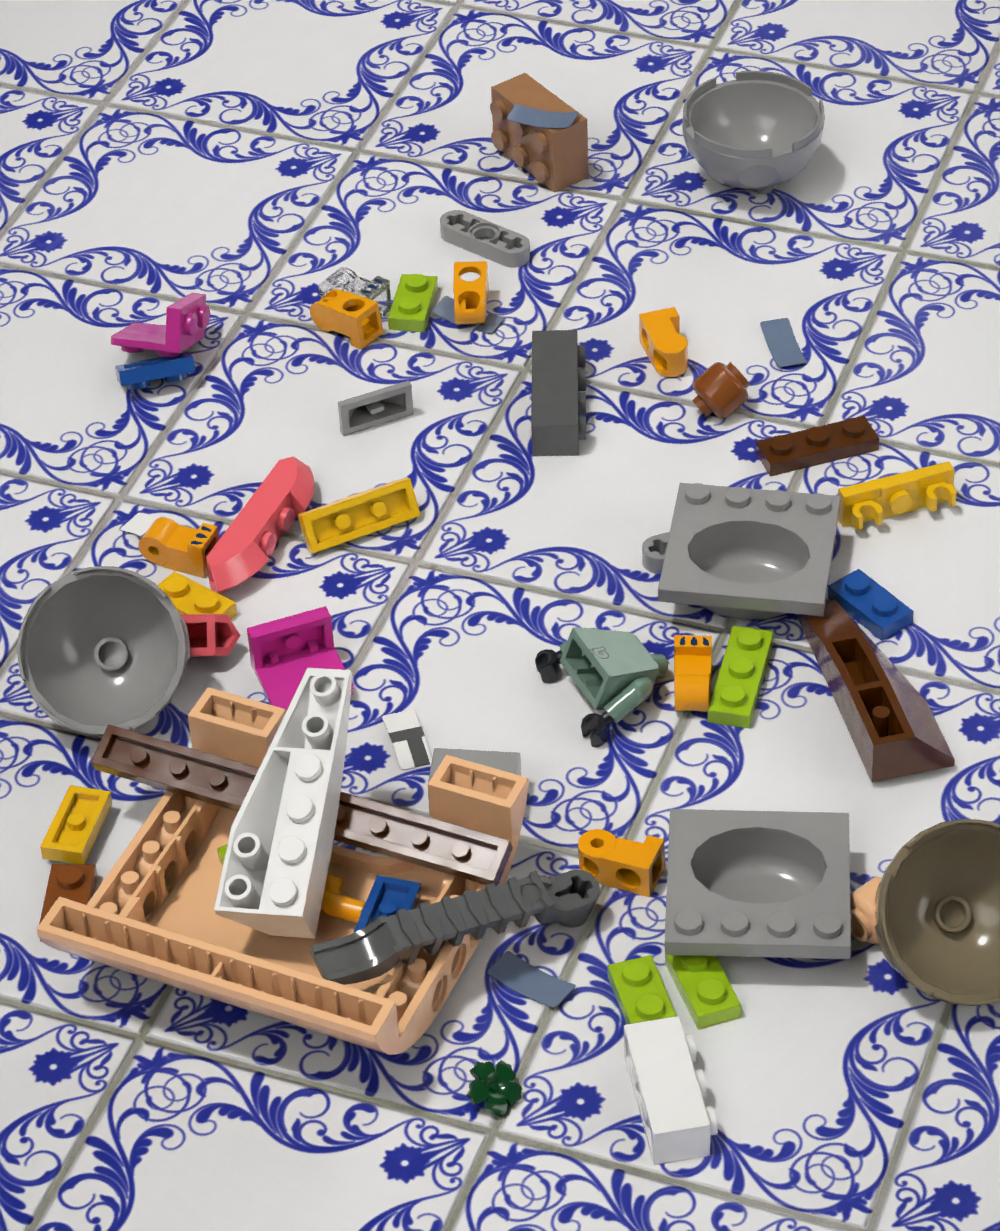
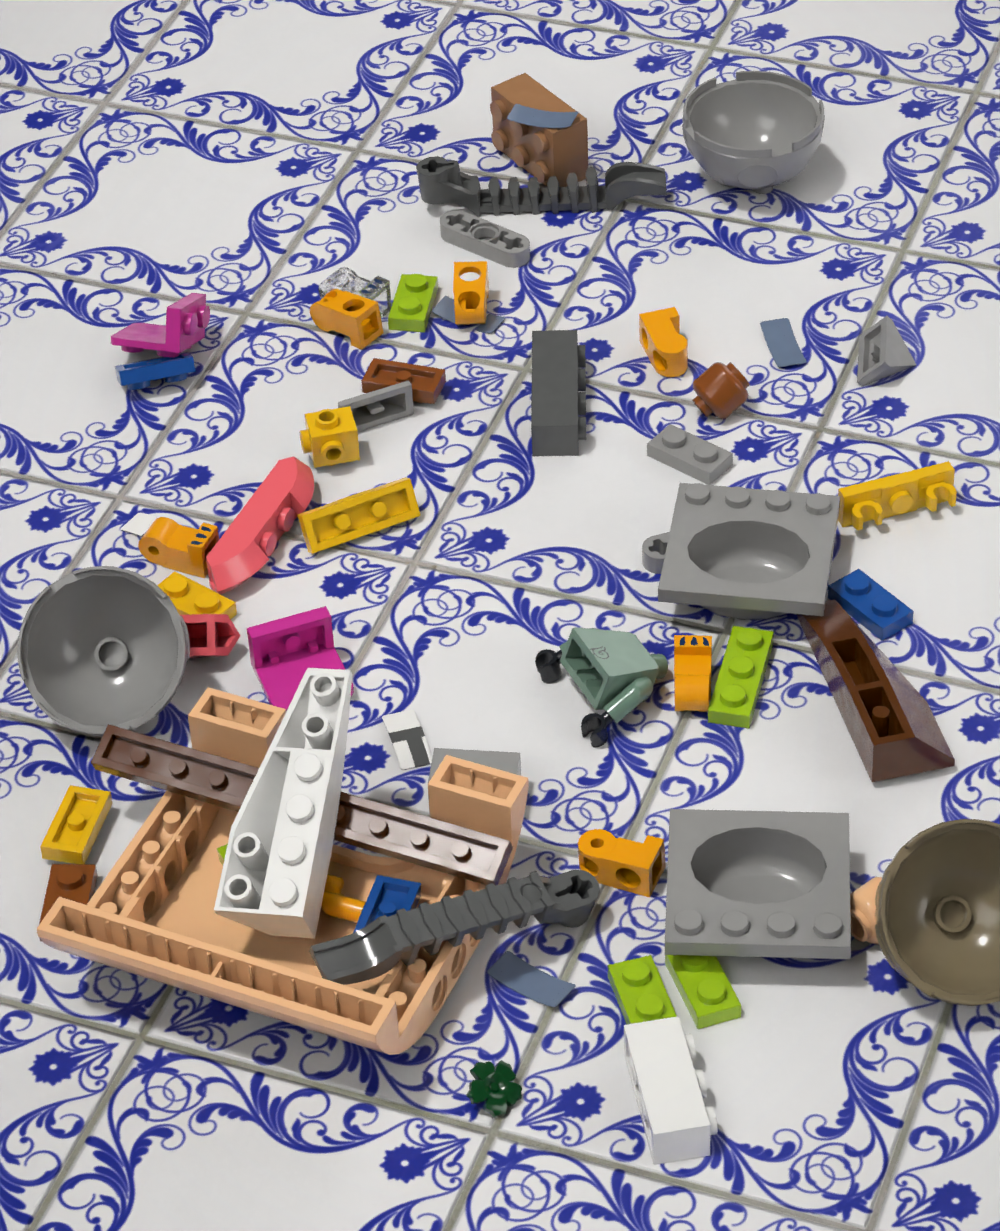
reddish brown plate [756,416,879,476] -> none
none -> yellow brick [299,406,360,468]
none -> dark orange plate [361,358,446,404]
none -> dark grey piece [416,156,667,217]
none -> light grey plate [647,424,733,485]
none -> light grey slope [857,316,917,386]

